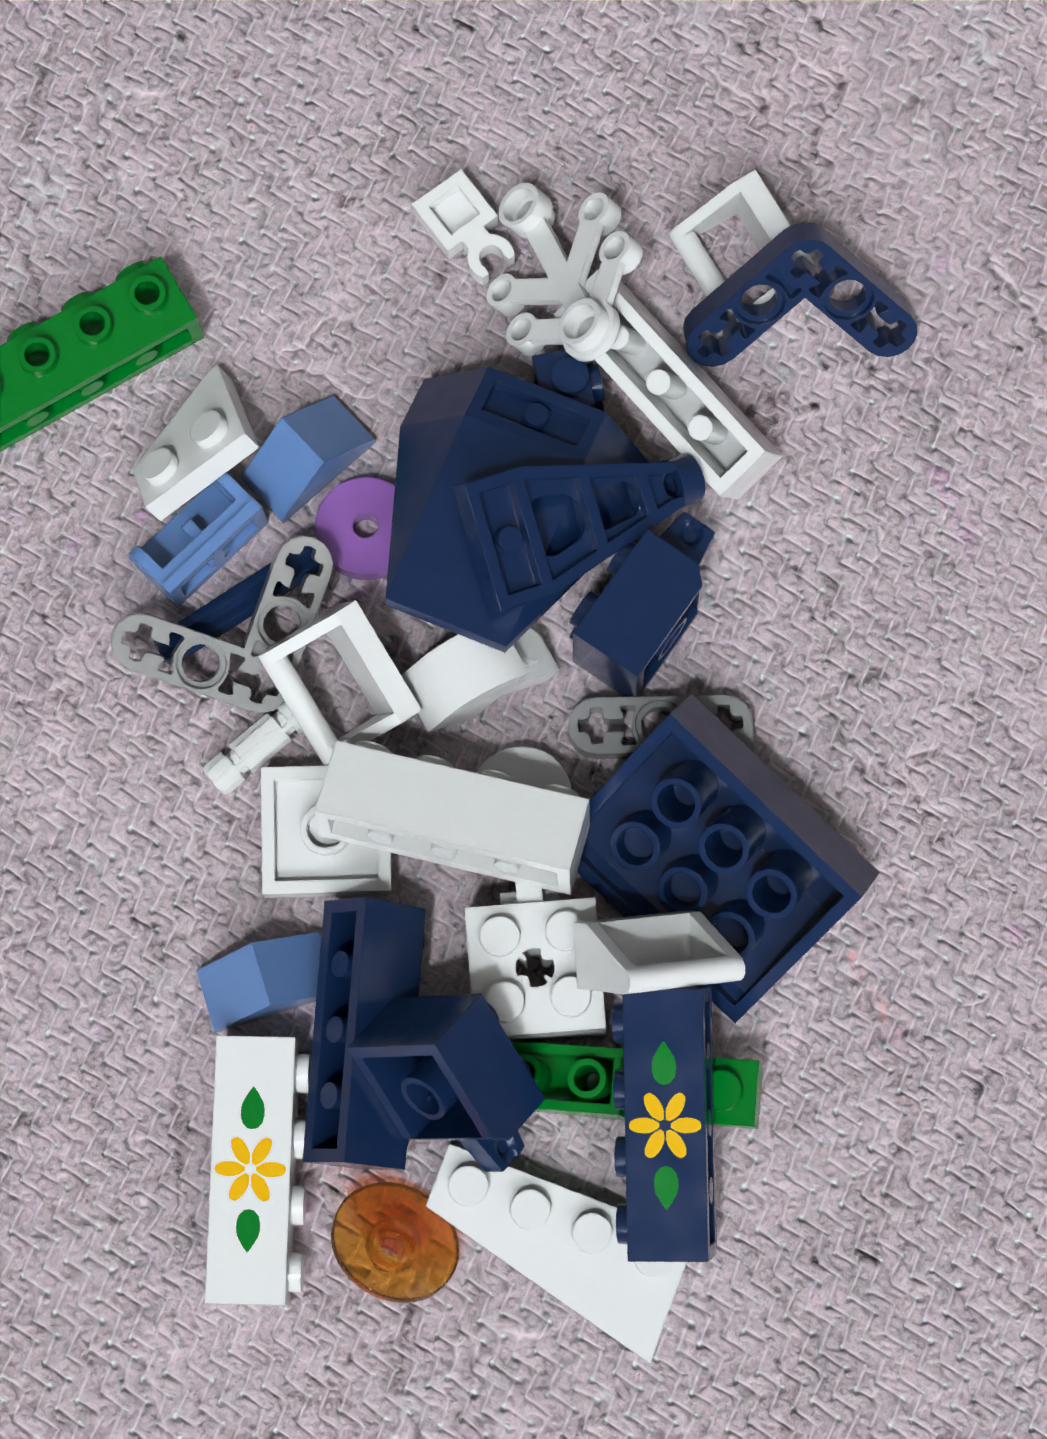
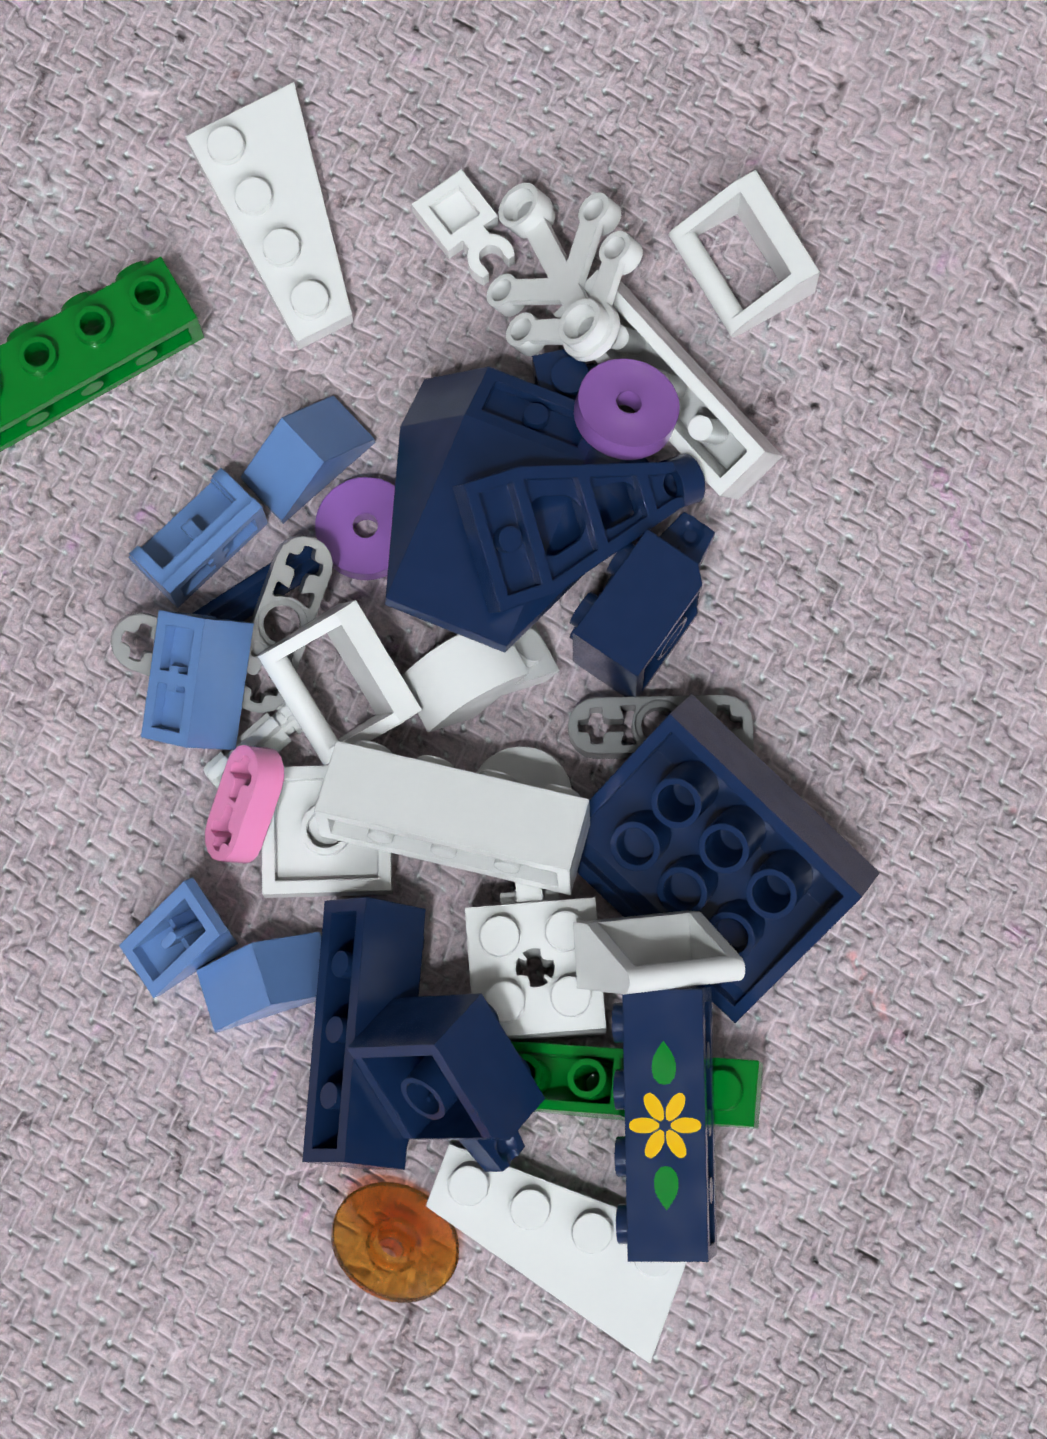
white wing [132,365,259,521] -> none
white brick [205,1036,311,1306] -> none
dark blue beam [683,222,918,367] -> none
none -> medium blue slope [119,877,238,998]
none -> medium blue hinge [141,610,254,750]
none -> white wing [185,82,353,350]
none -> bright pink beam [205,745,284,864]
none -> medium lavender piece [574,359,680,460]

